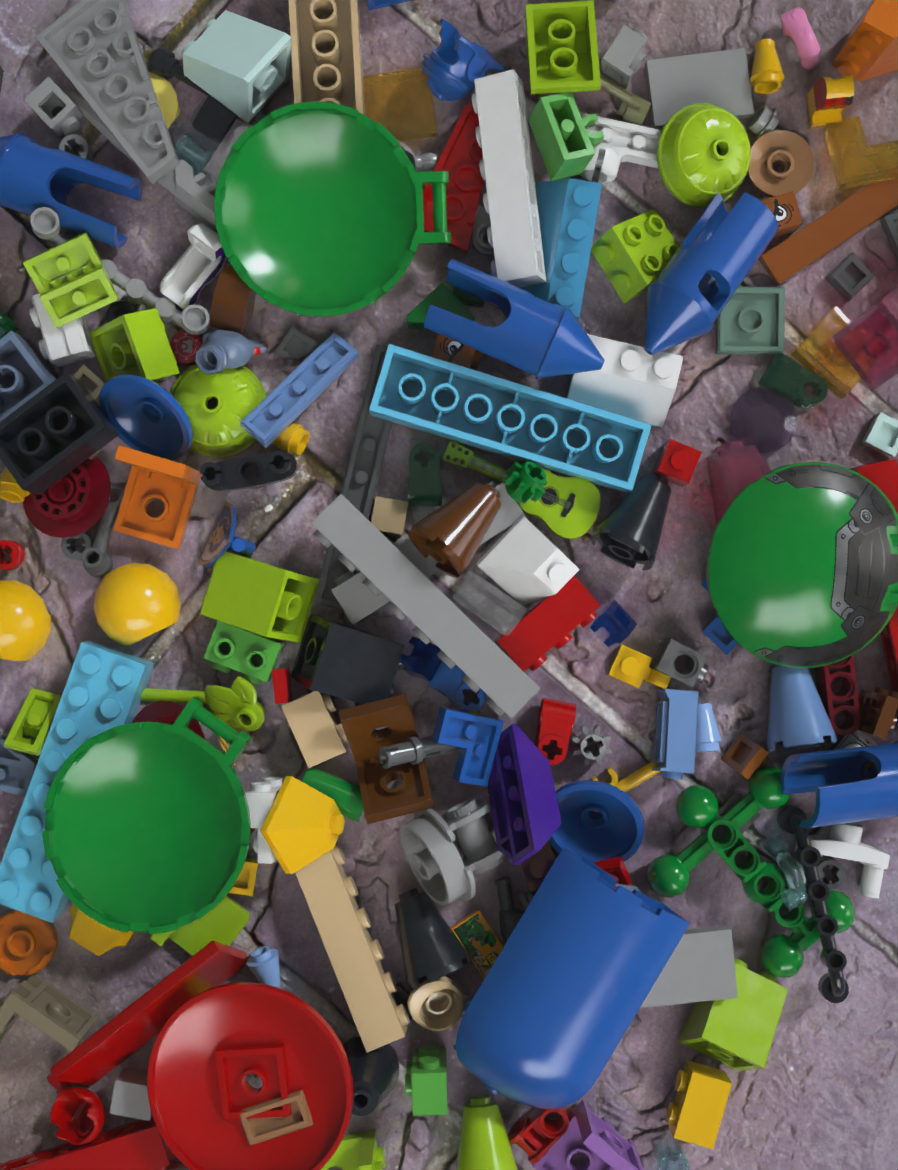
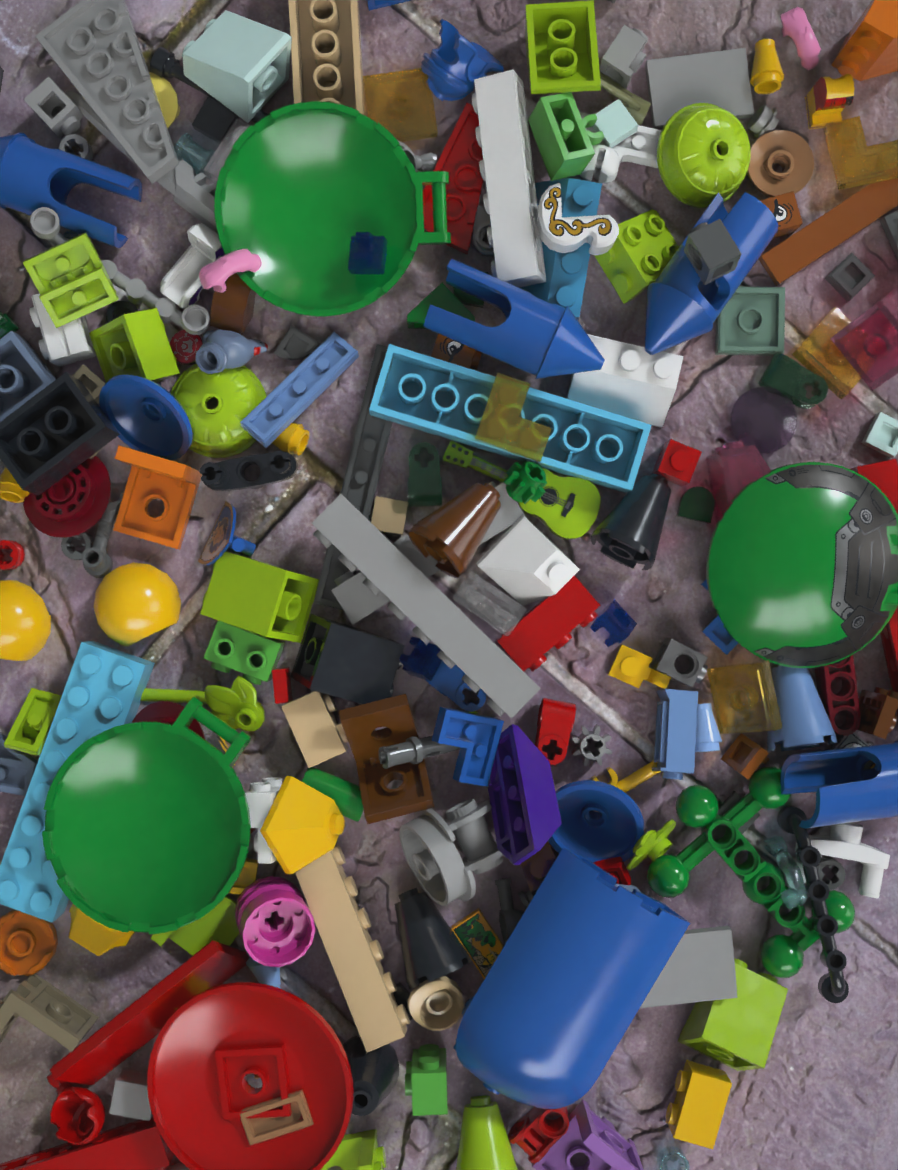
none -> bright pink piece [199,249,262,293]
none -> dark pink wheel [234,876,315,967]
none -> clear blue tile [348,232,388,274]
none -> clear yellow plate [474,372,552,462]
none -> white animal [536,183,619,255]
none -> light aqua tile [593,99,638,148]
none -> lime plate [627,819,676,870]
none -> dark green tile [676,486,715,524]
none -> dark grey brick [684,219,741,285]
none -> clear yellow plate [707,660,782,734]

